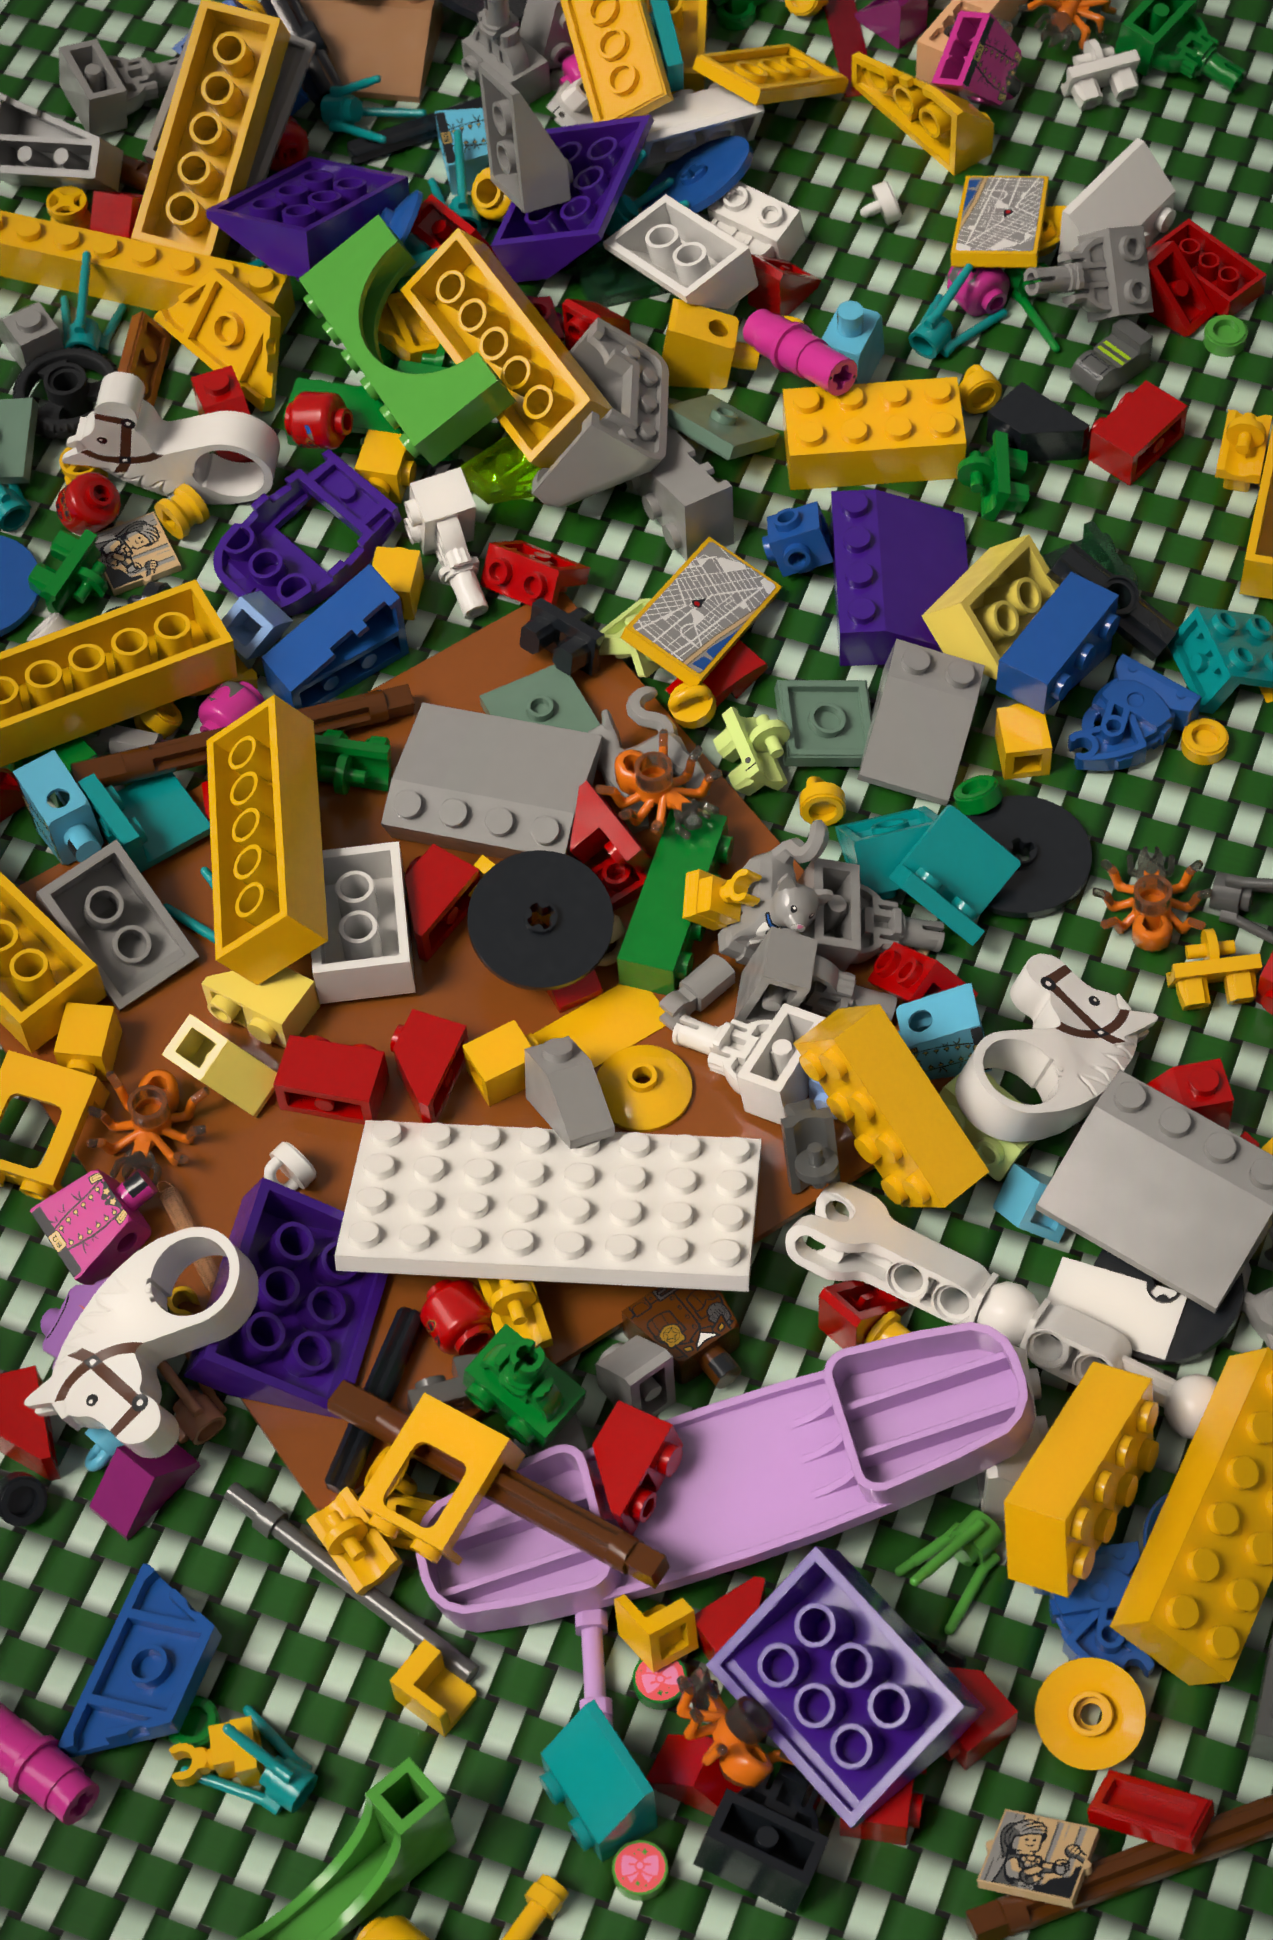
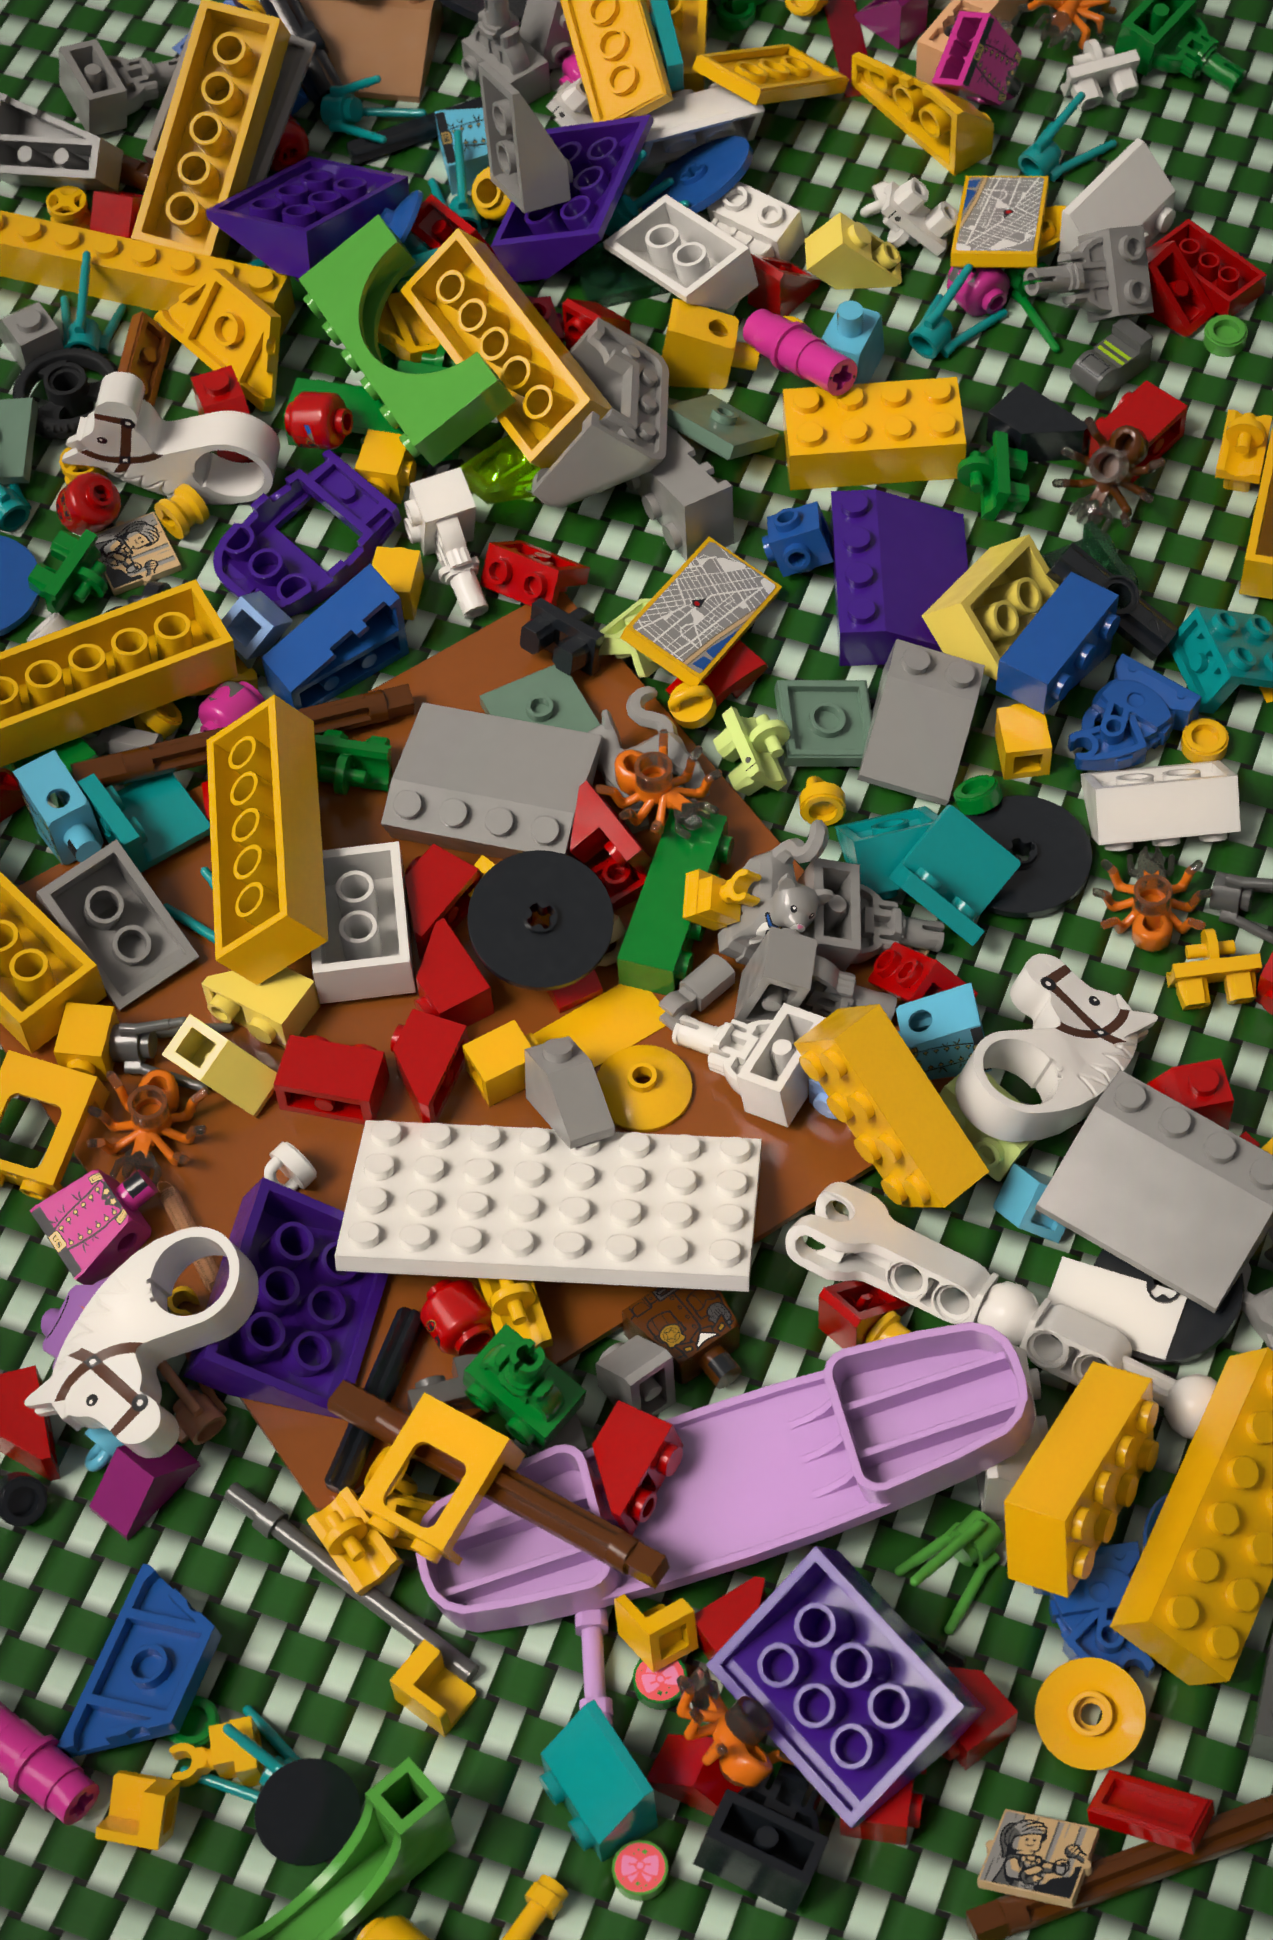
dark grey hips [780,1099,841,1194] -> none
yellow tile [959,364,1002,414] -> none
none -> yellow panel [95,1770,181,1851]
none -> dark grey plant [109,1017,234,1091]
none -> black sticker [255,1758,360,1866]
none -> red slope [414,918,494,1027]
none -> light yellow slope [805,212,902,290]
none -> white hips [881,177,958,256]
none -> teal plant [1018,92,1117,182]
none -> animal [1052,416,1166,534]
none -> white slope [1081,760,1241,851]

